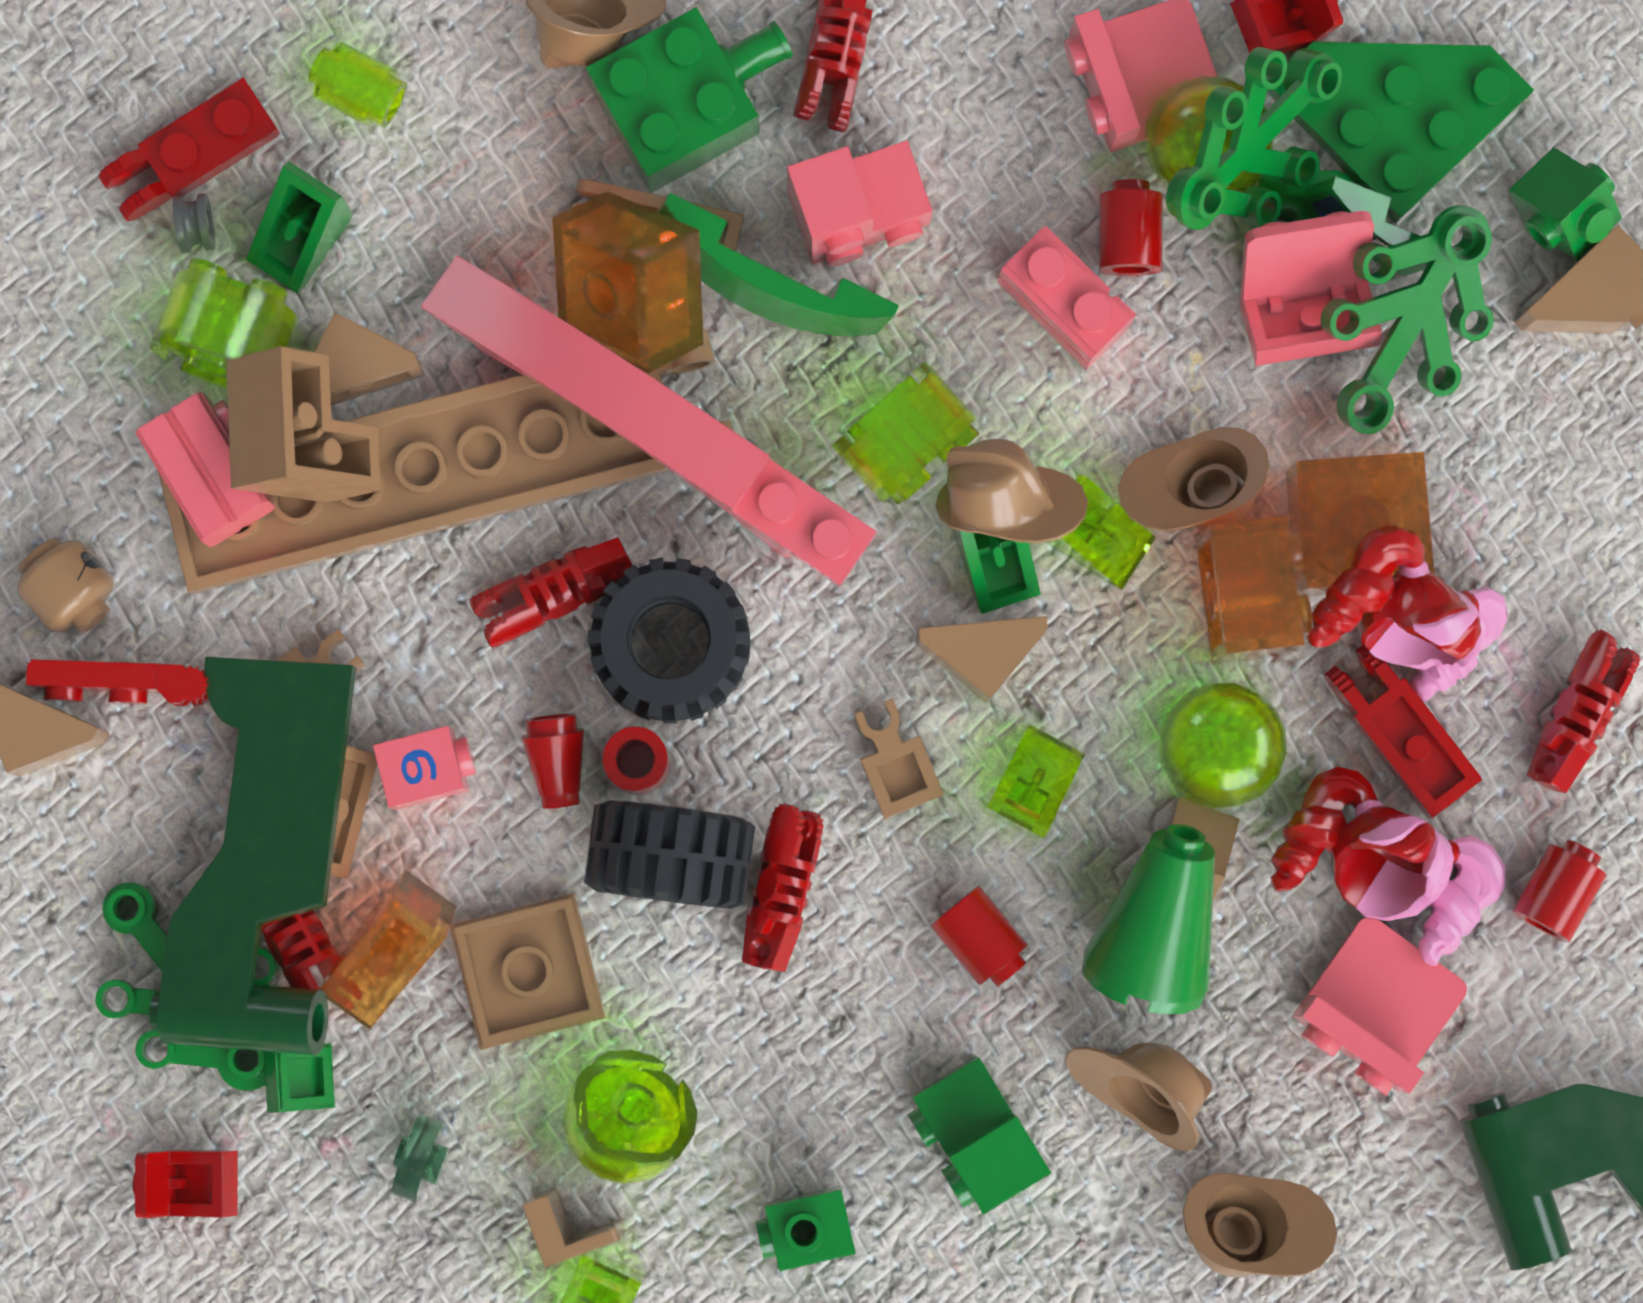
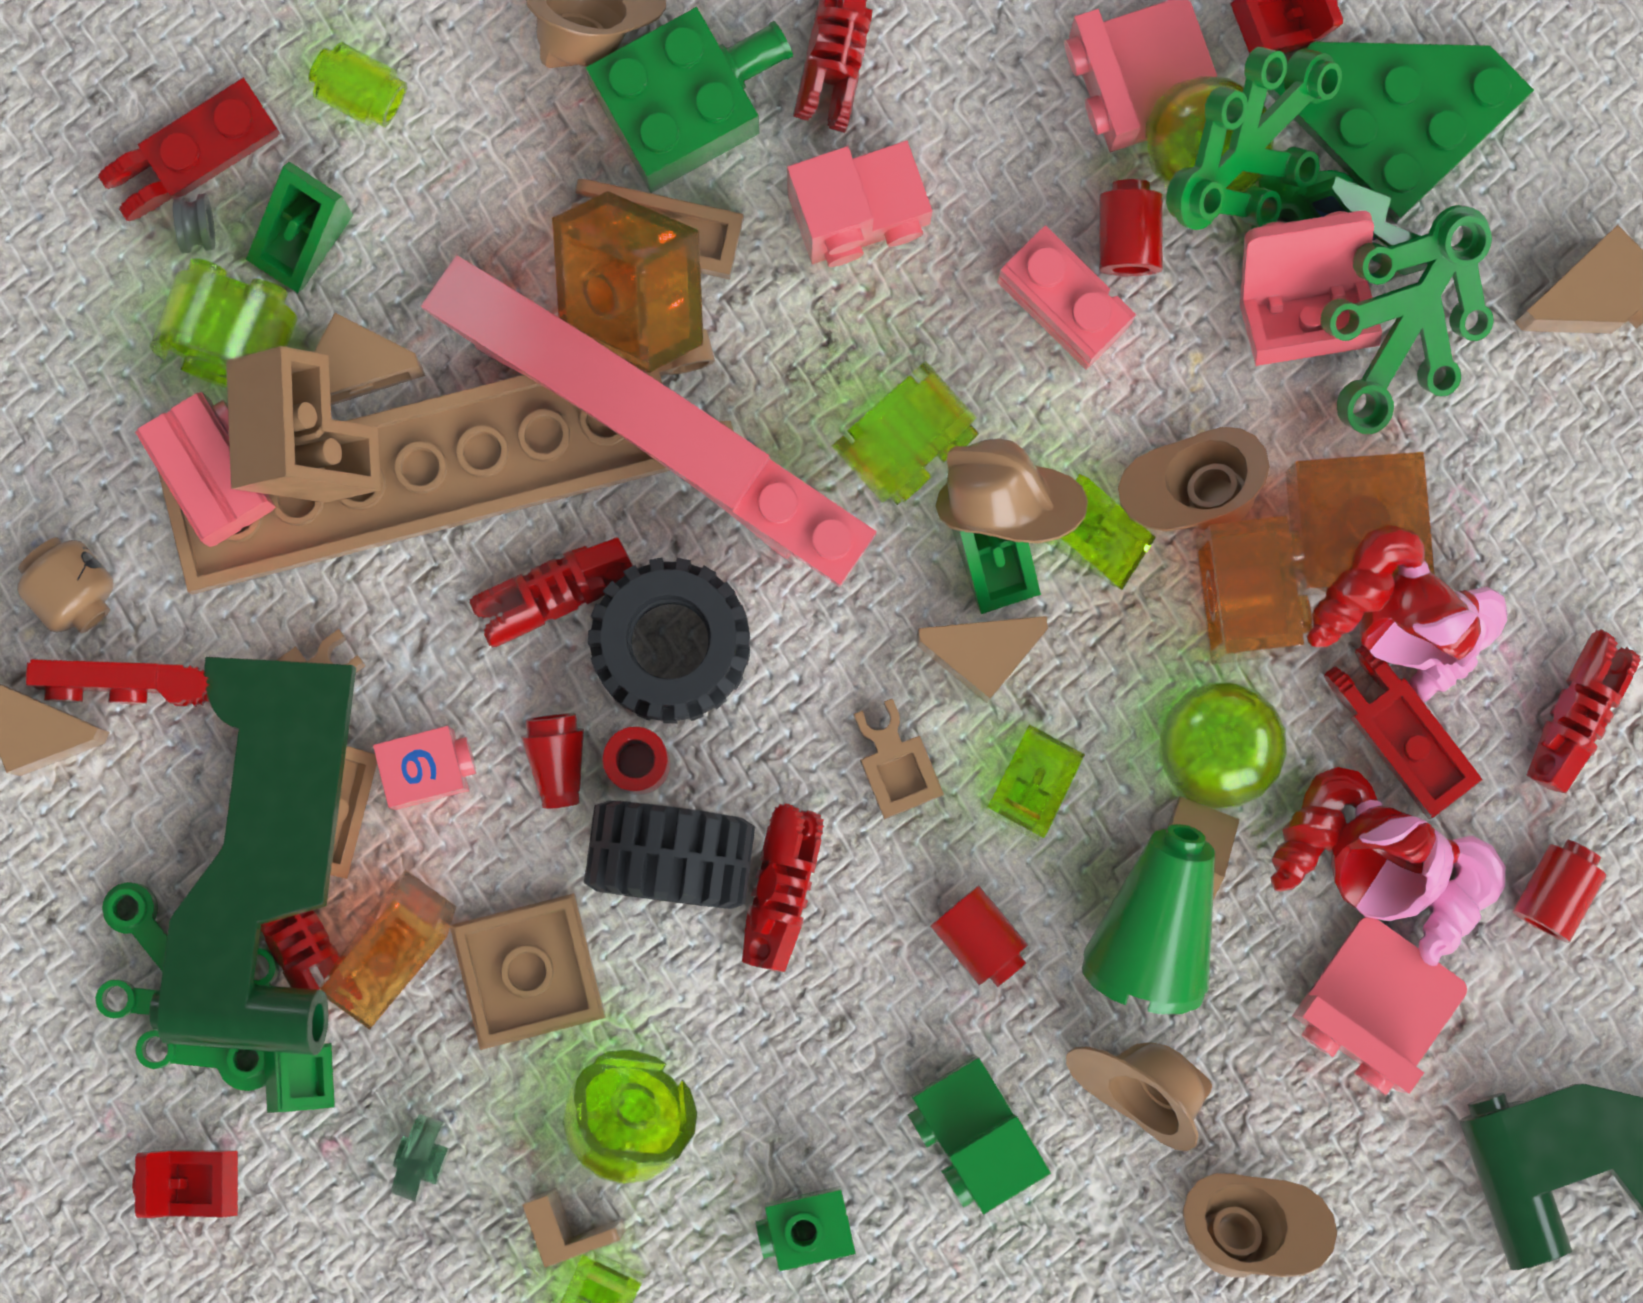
green slope [650,193,899,336] -> none
green brick [1509,147,1622,261] -> none

